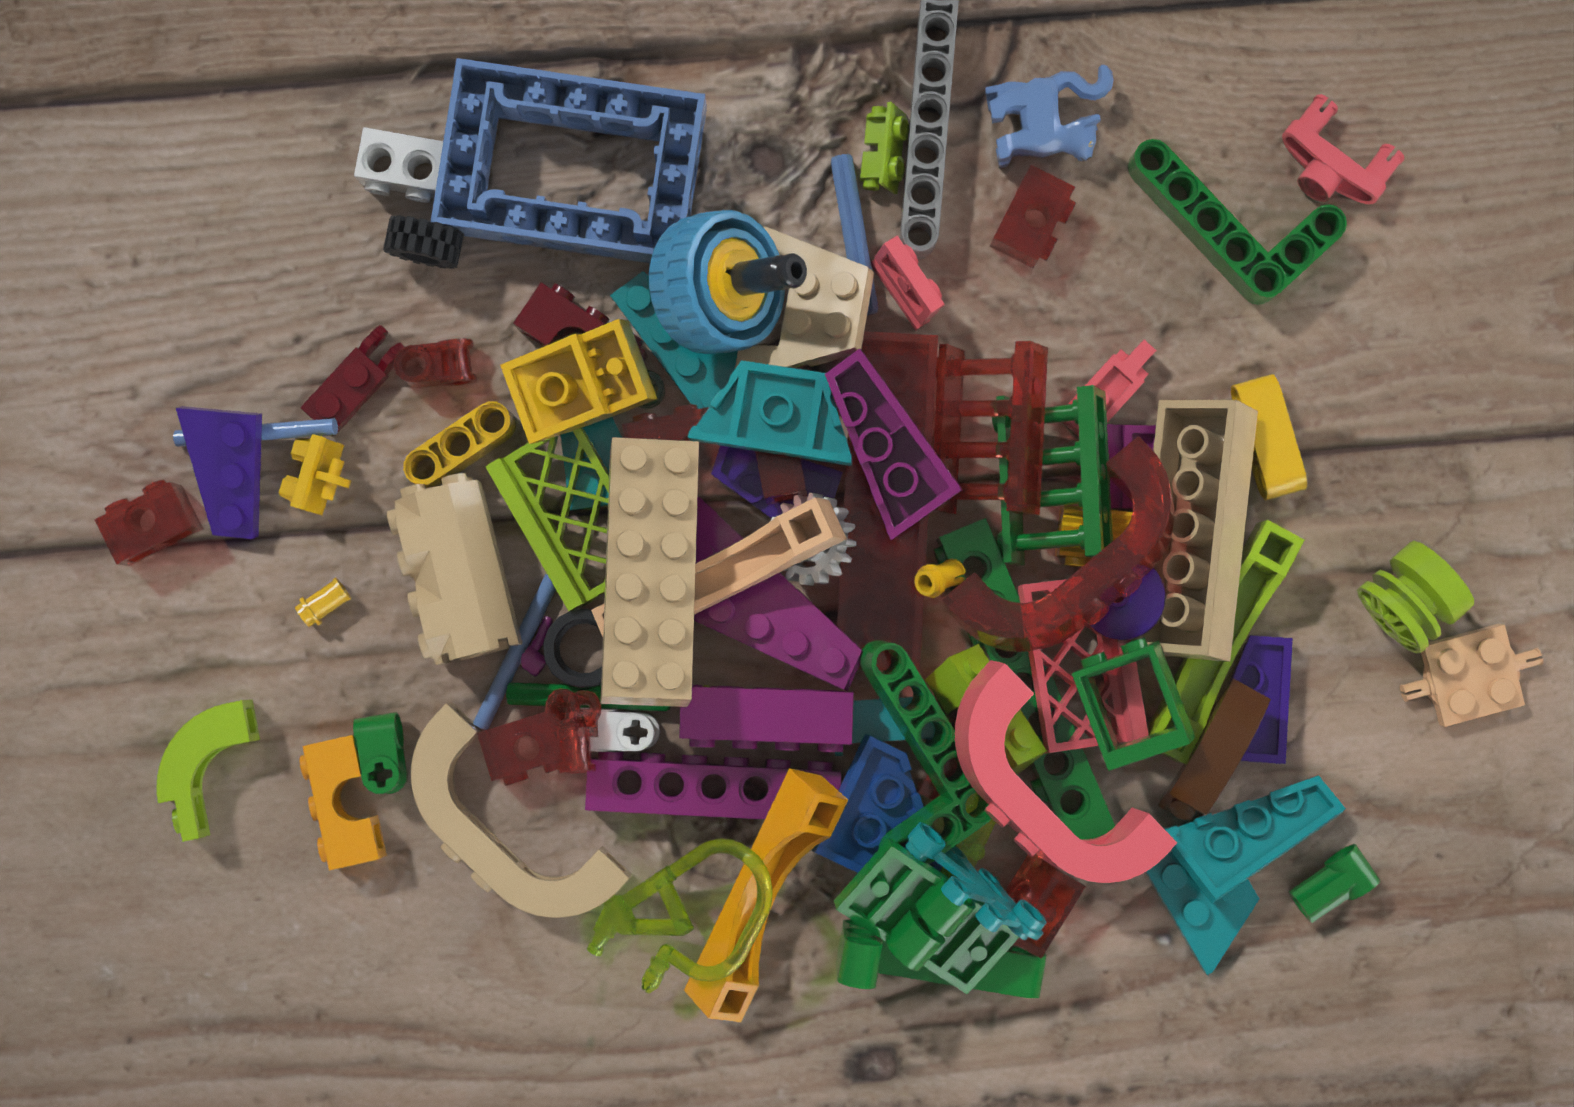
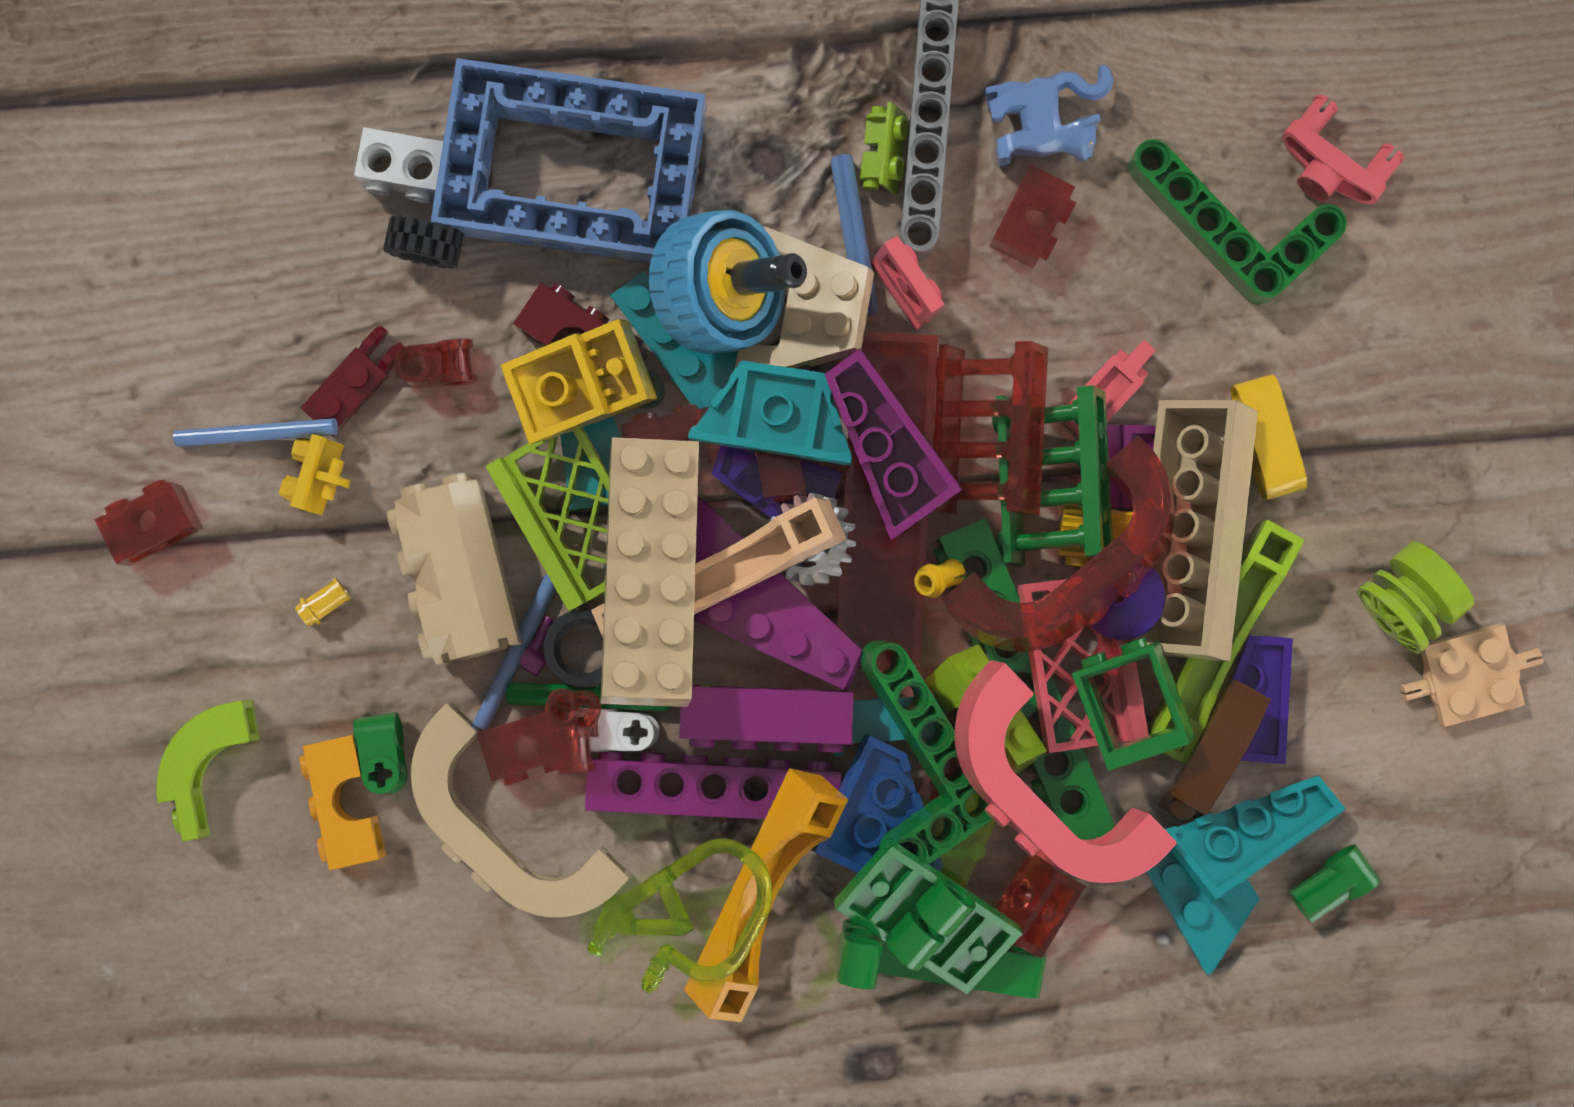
dark purple wing [176,406,262,539] -> none
yellow beam [403,401,516,488] -> none
teal plant [905,822,1047,940] -> none

